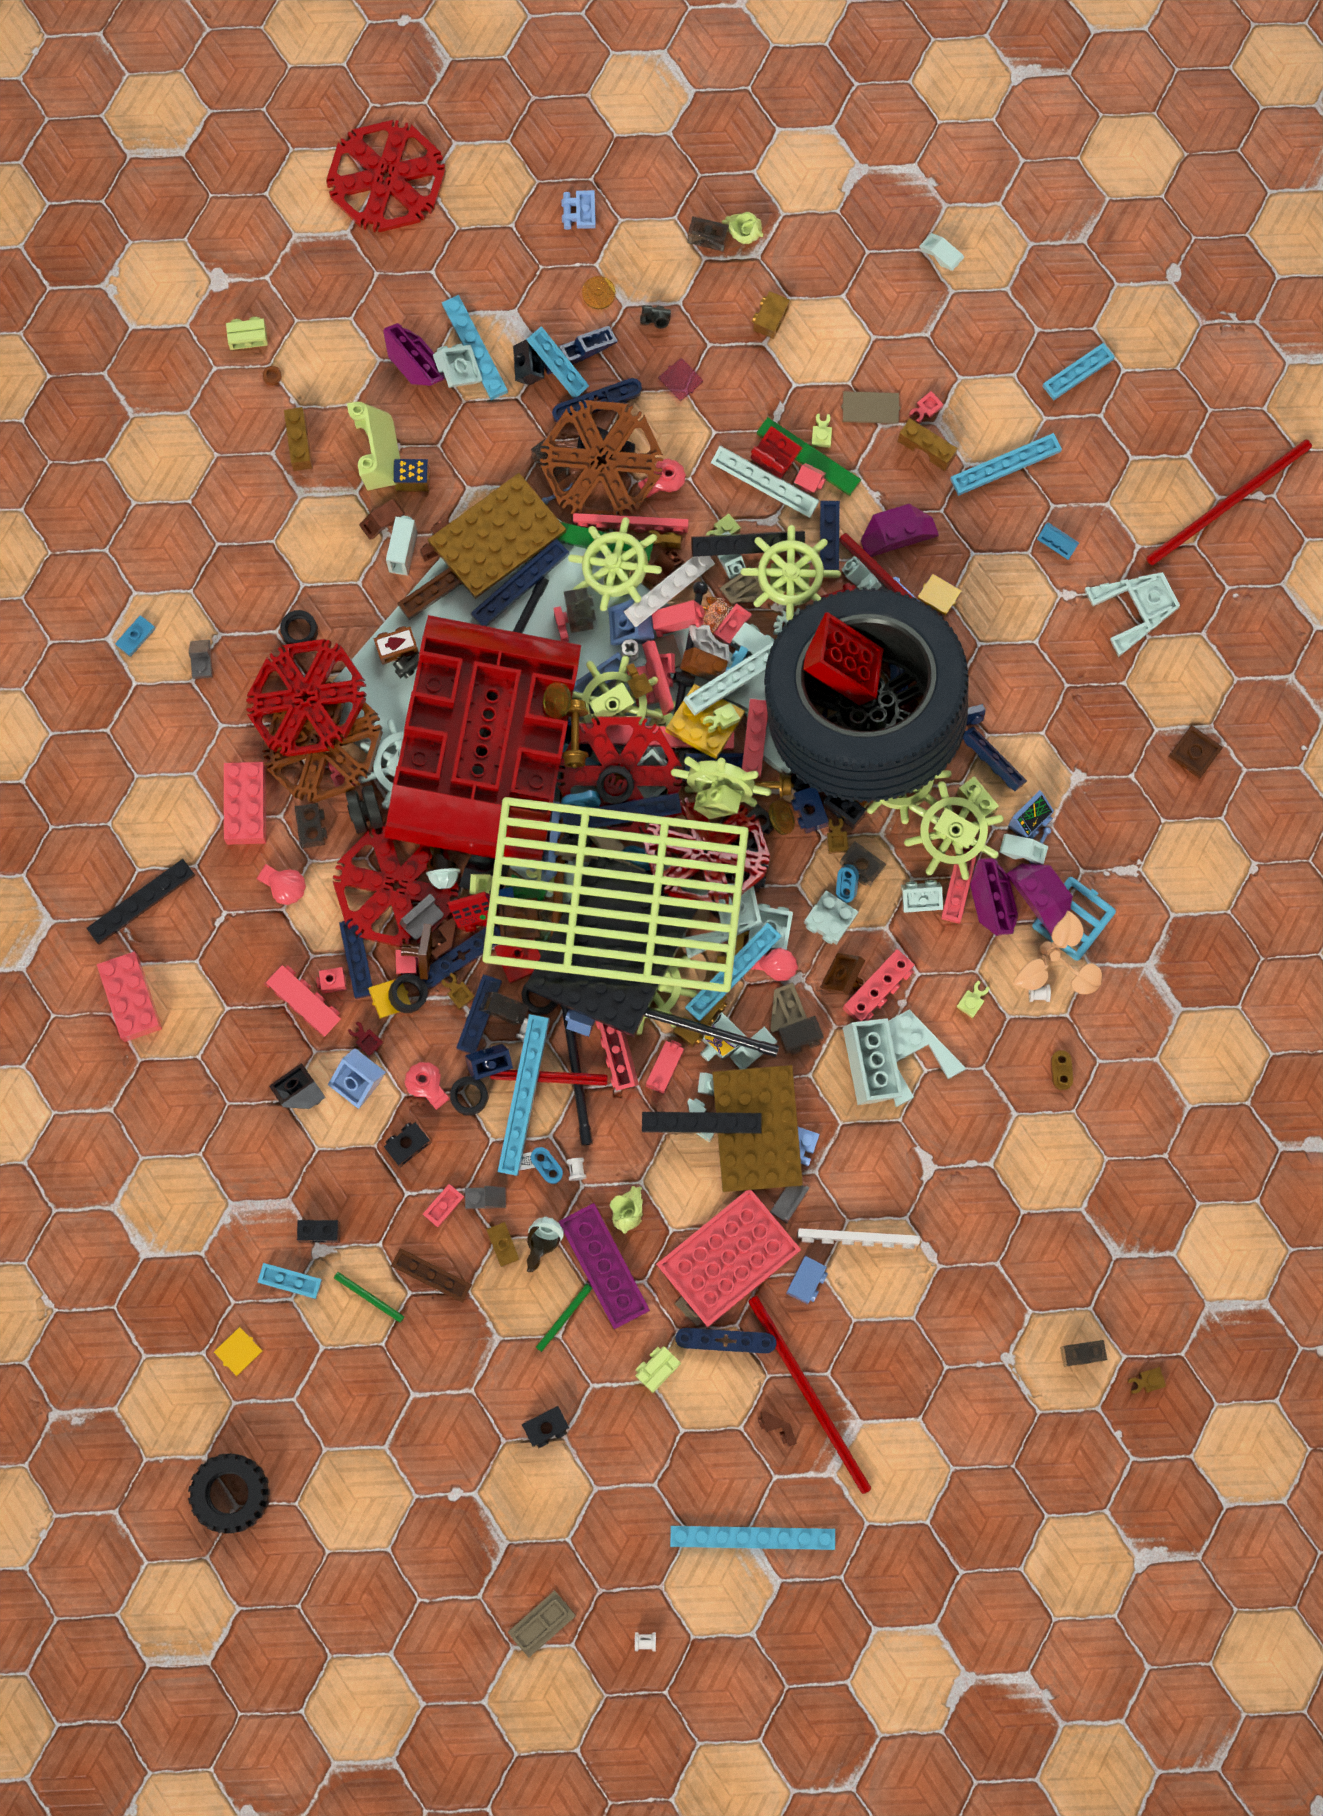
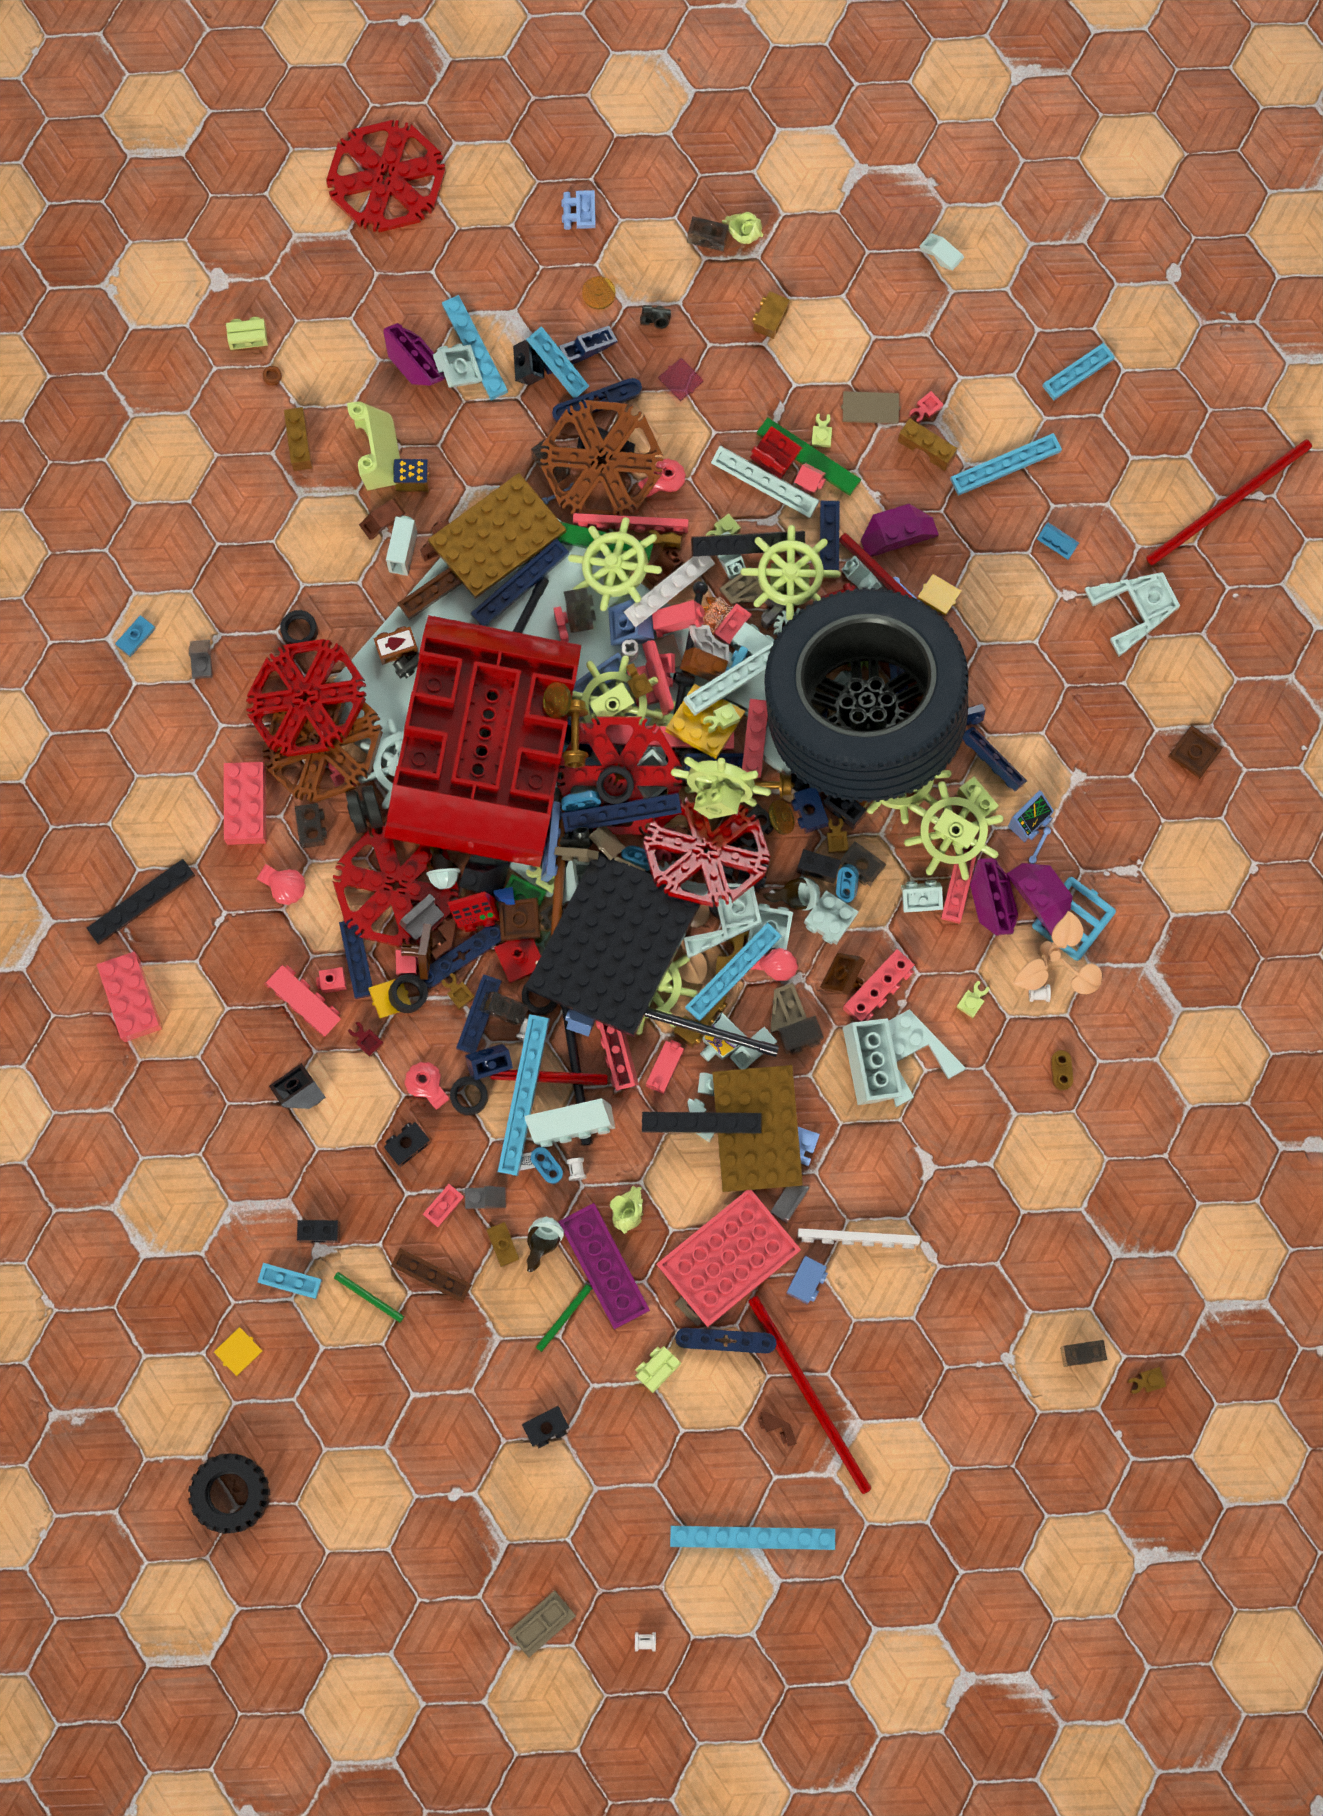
light blue slope [328,1048,386,1109] -> none
yellowish green plate [469,874,493,895] -> none
yellowish green bar [482,797,749,992] -> none
red slope [803,612,883,706] -> none
light aqua slope [999,834,1048,865] -> none
none -> light aqua slope [525,1098,615,1147]
none -> flat silver slope [761,598,786,630]
none -> piece [763,877,821,910]
none -> black brick [796,849,841,884]

